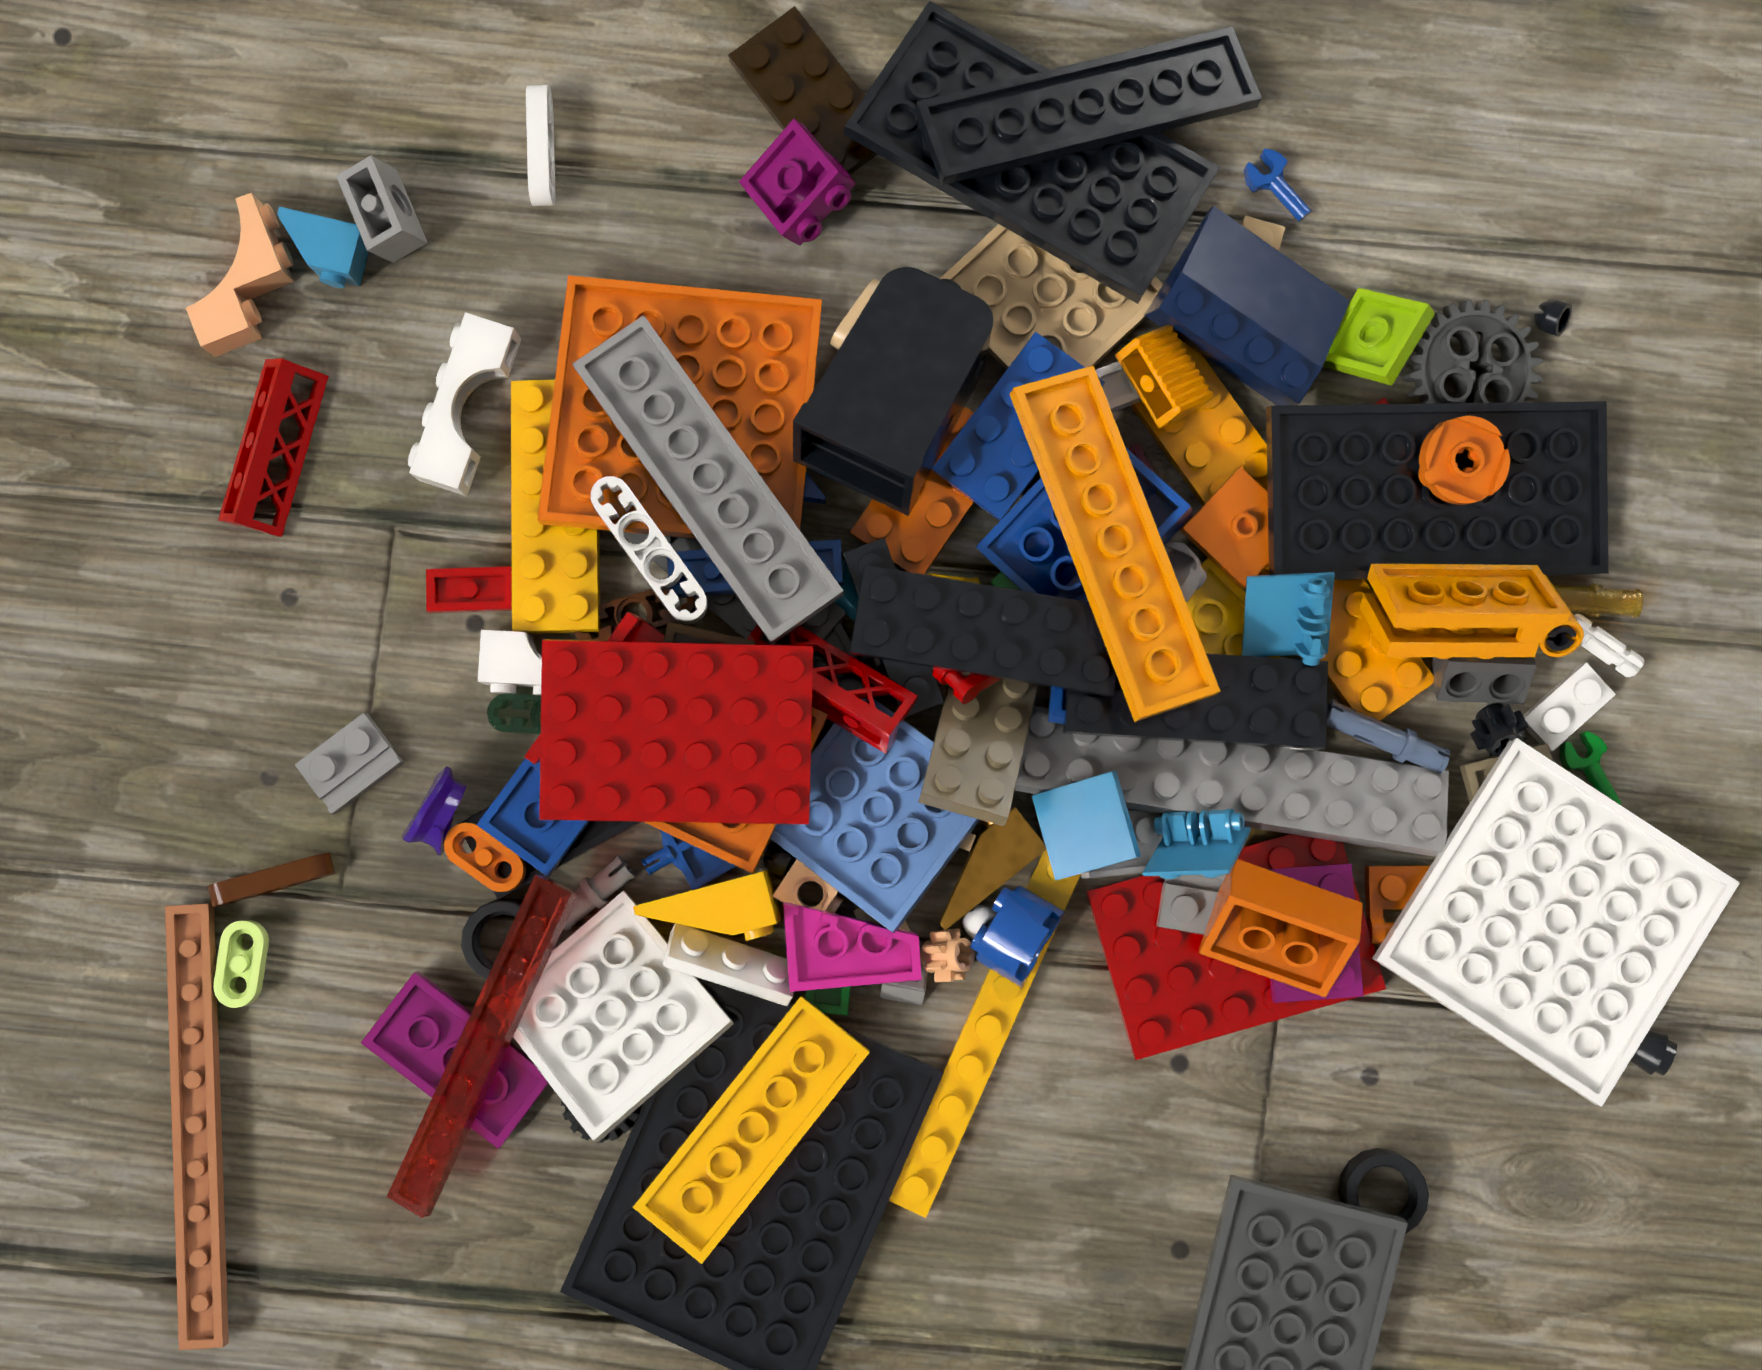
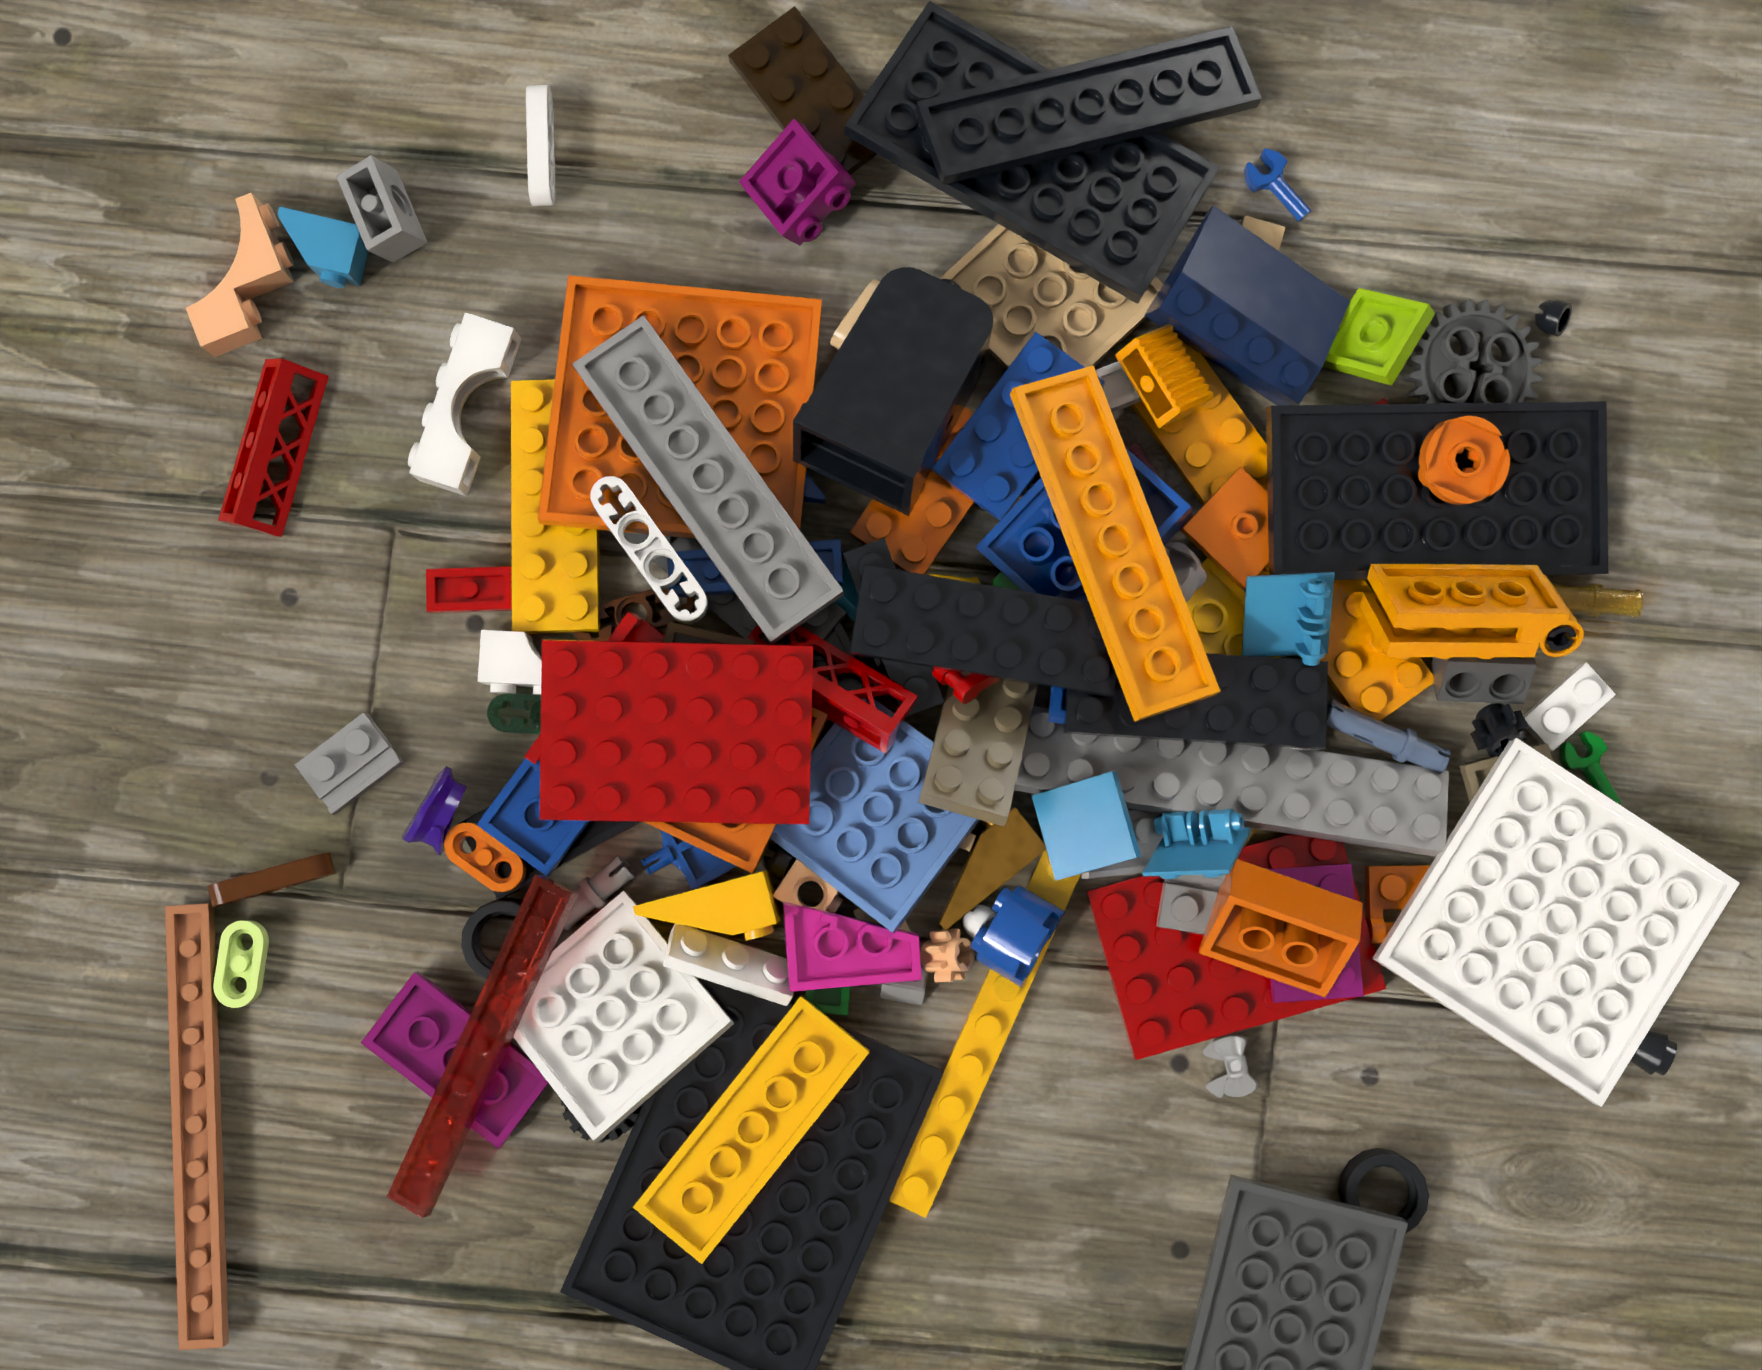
white axle [1574,613,1645,678] -> none
none -> light grey piece [1202,1035,1258,1098]

